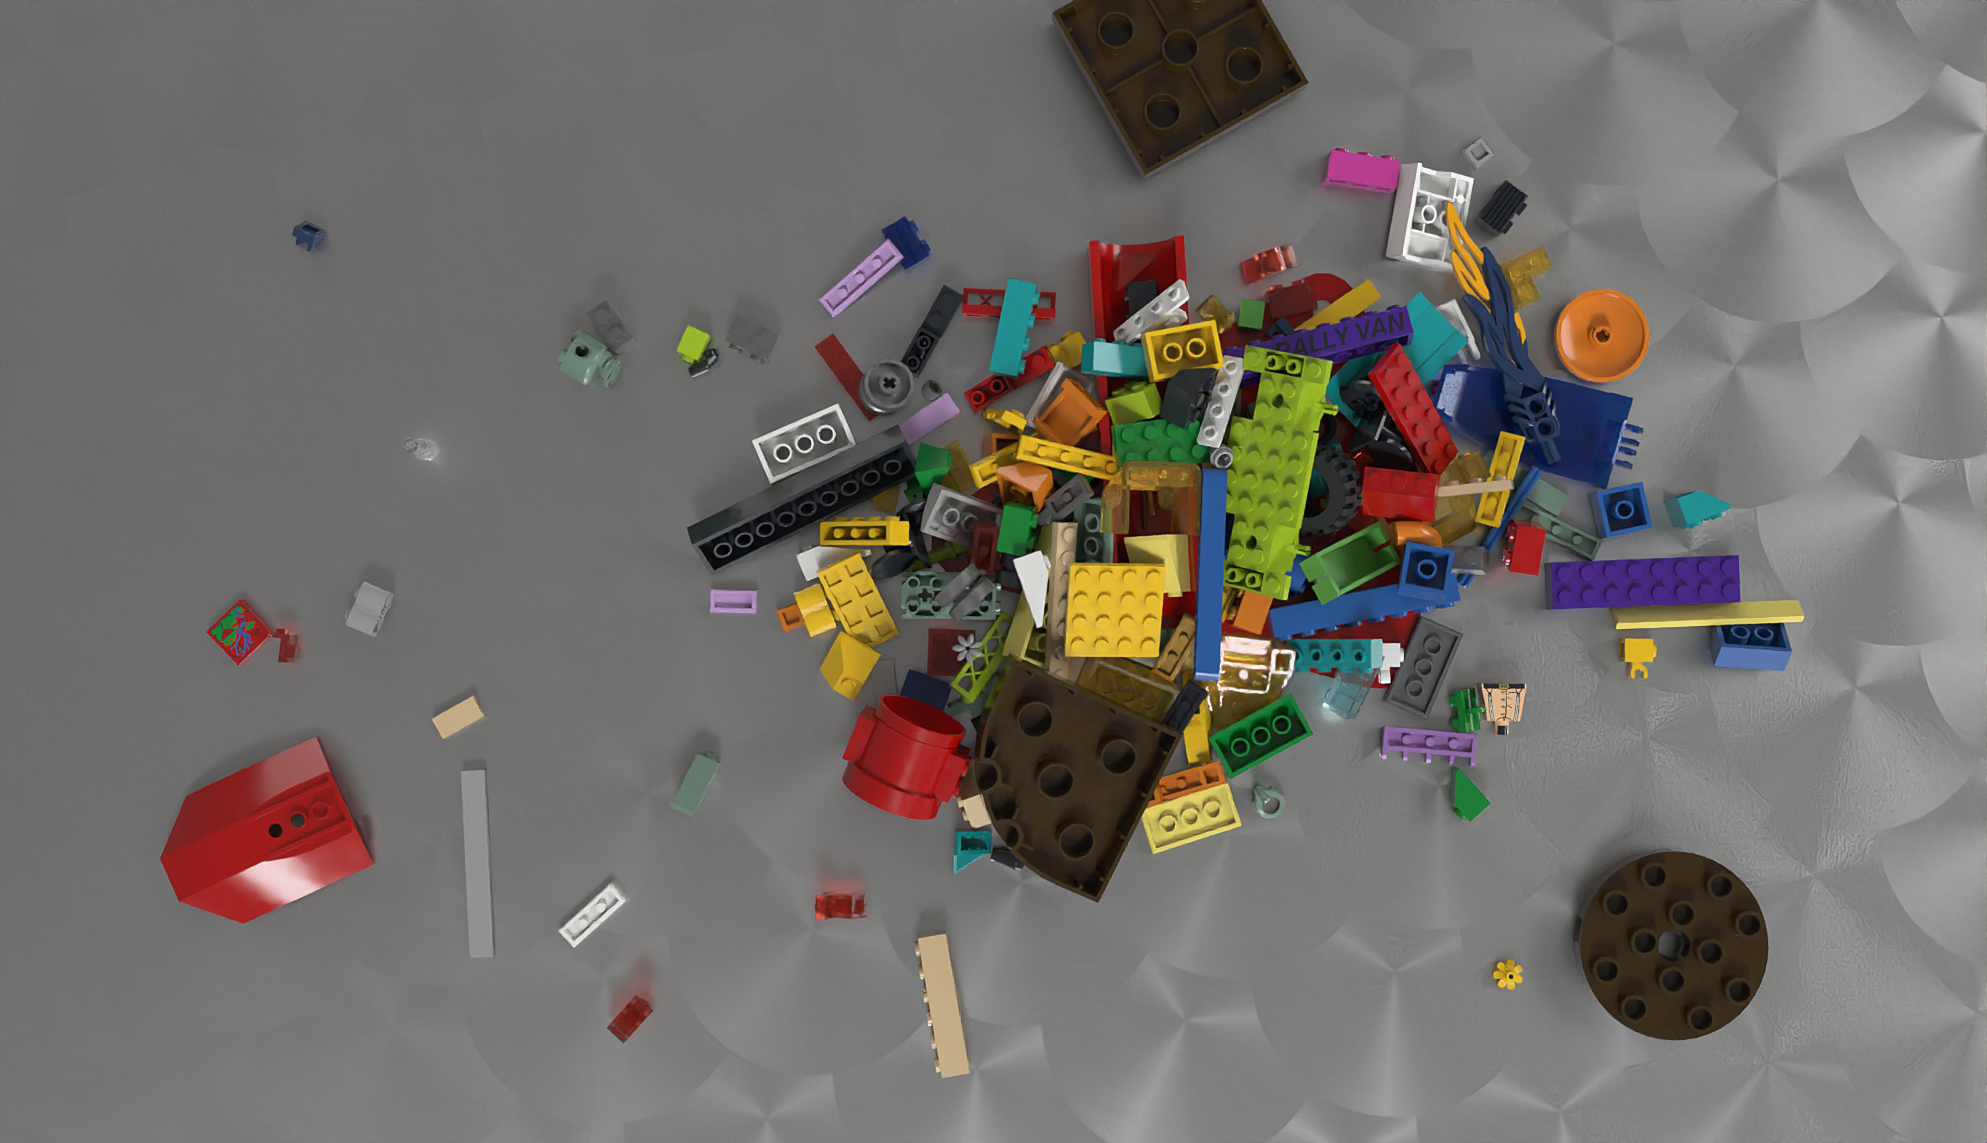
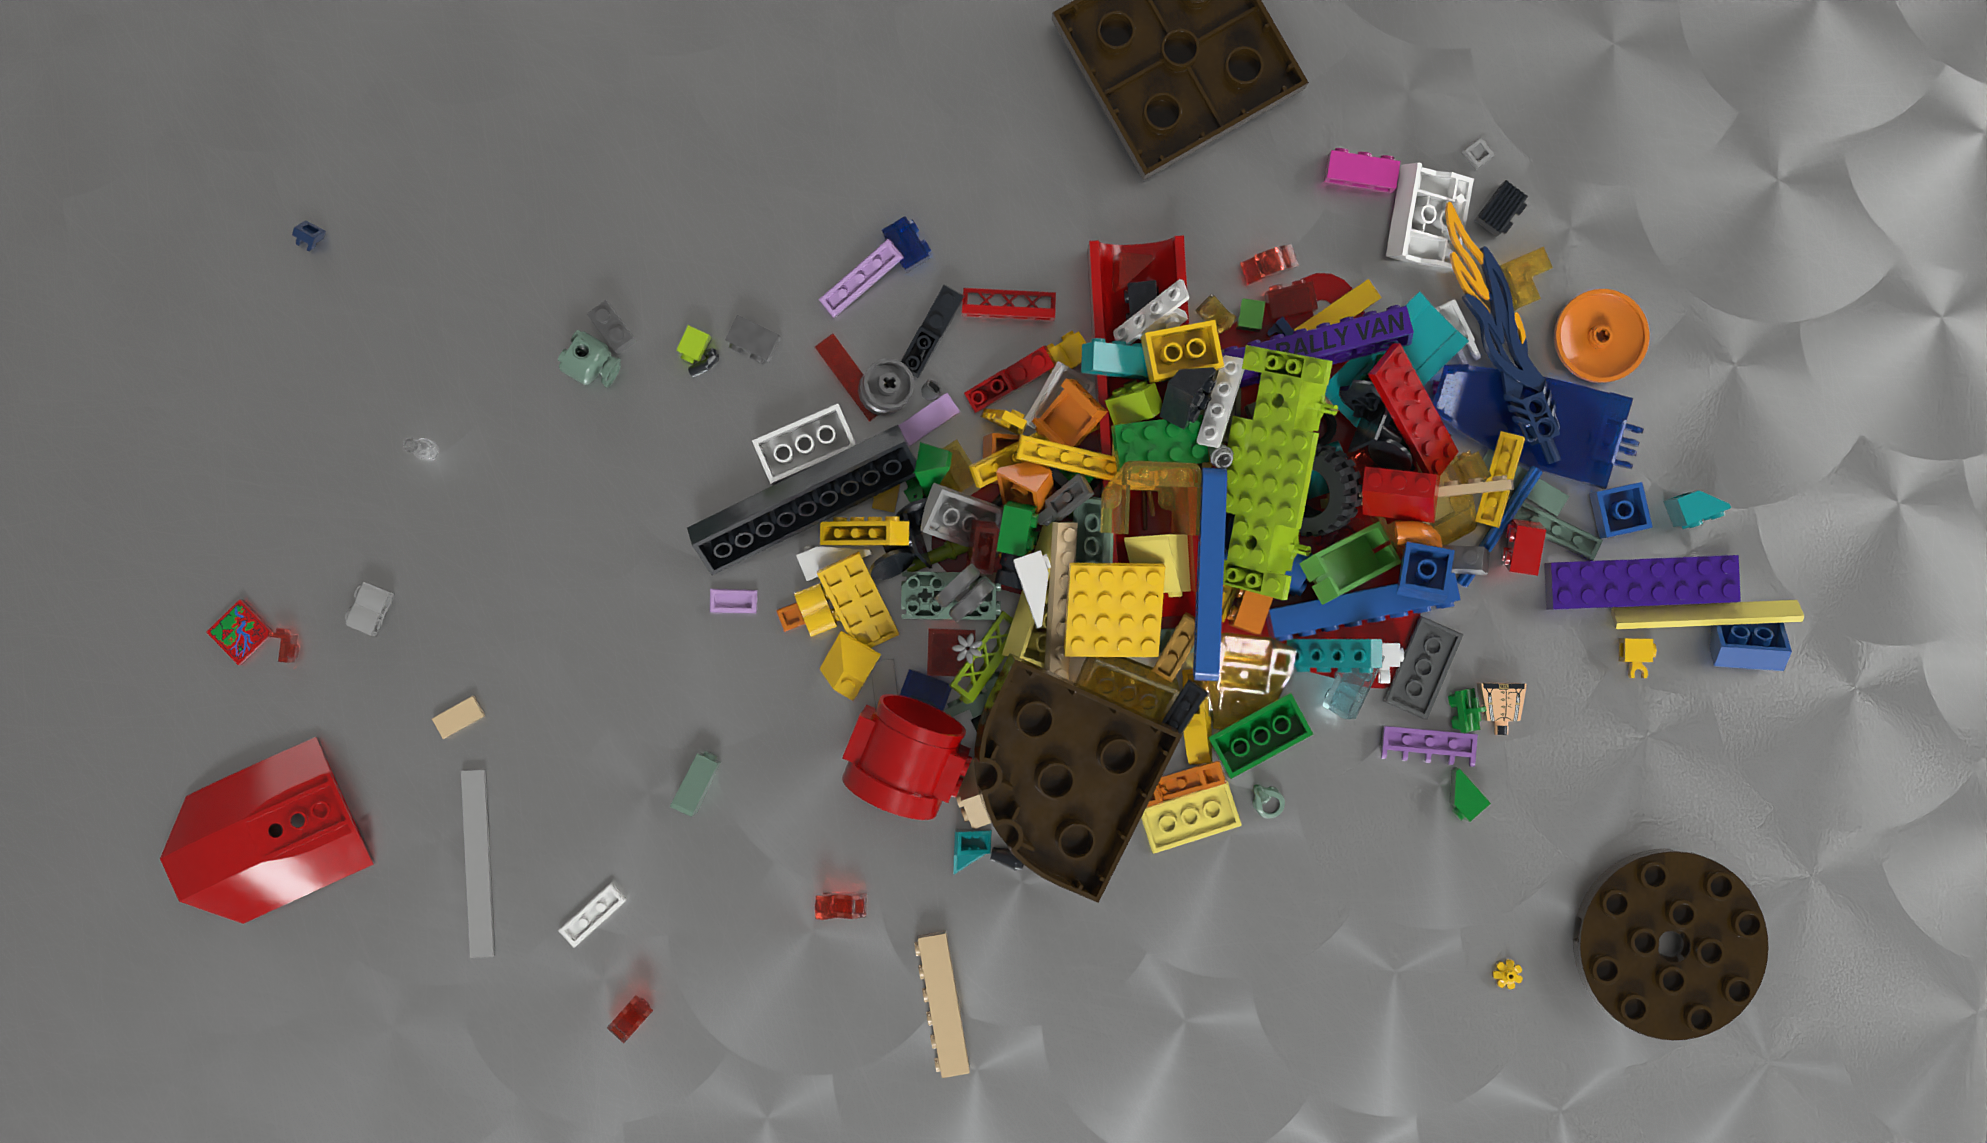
teal brick [989,278,1040,379] -> none

